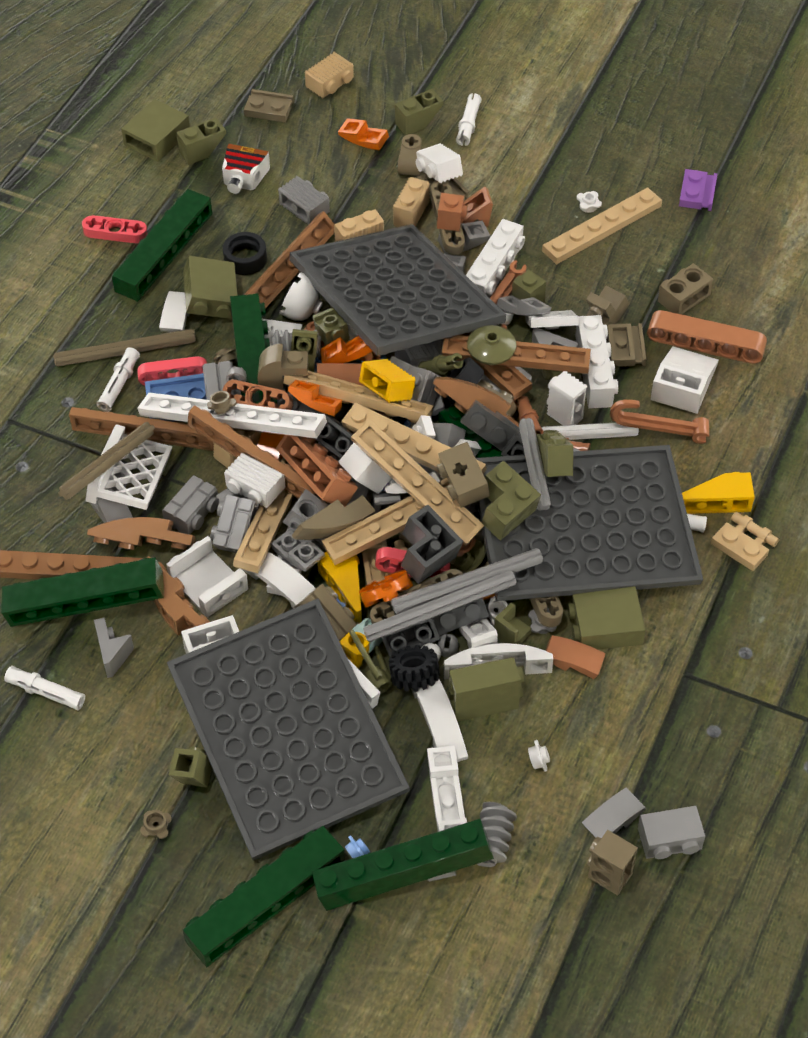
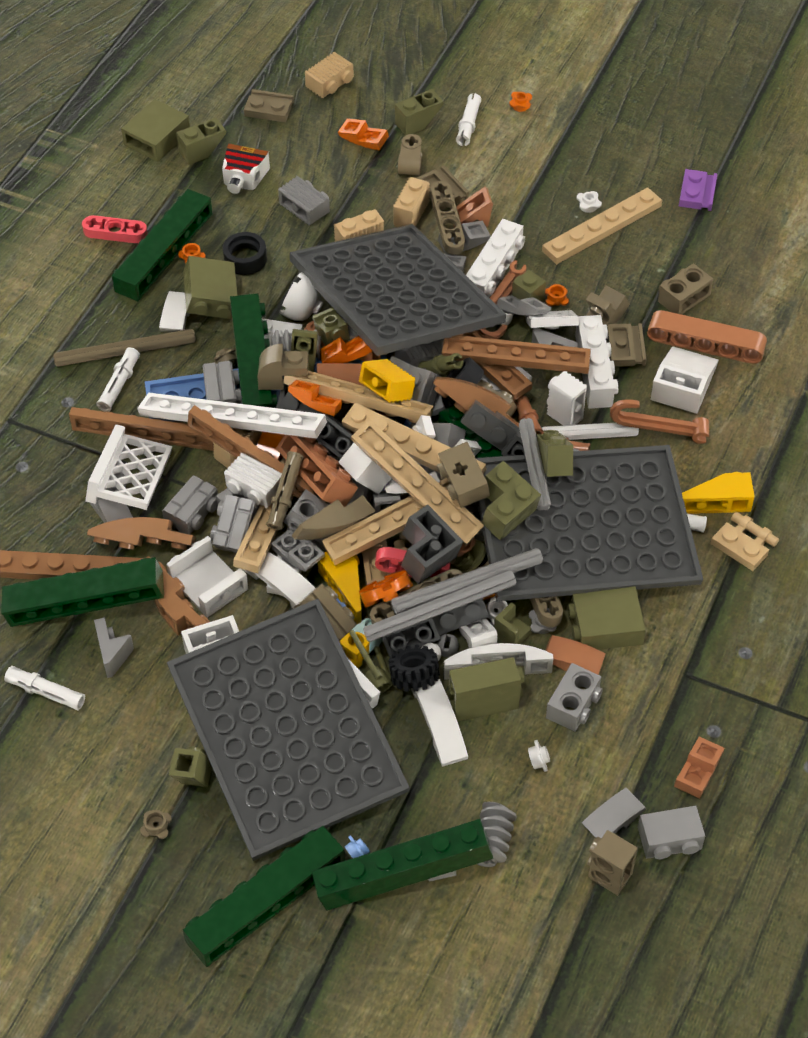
dark tan axle [58,422,155,500] -> none
coral beam [137,356,207,385] -> none
dark tan plate [207,391,237,415] -> none
nougat beam [223,380,293,410] -> none
light grey hinge [226,366,247,382] -> none
medium nougat plate [244,211,335,308] -> none
white brick [416,143,463,183] -> none
white slope [427,746,467,832] -> none
nougat brick [437,193,467,231] -> none
olive dish [467,325,516,365] -> none
none -> orange plate [178,243,206,264]
none -> dark tan pin [266,451,304,530]
none -> orange plate [509,92,532,112]
none -> orange plate [545,284,569,306]
none -> light grey brick [546,663,603,732]
none -> nougat slope [674,737,725,799]

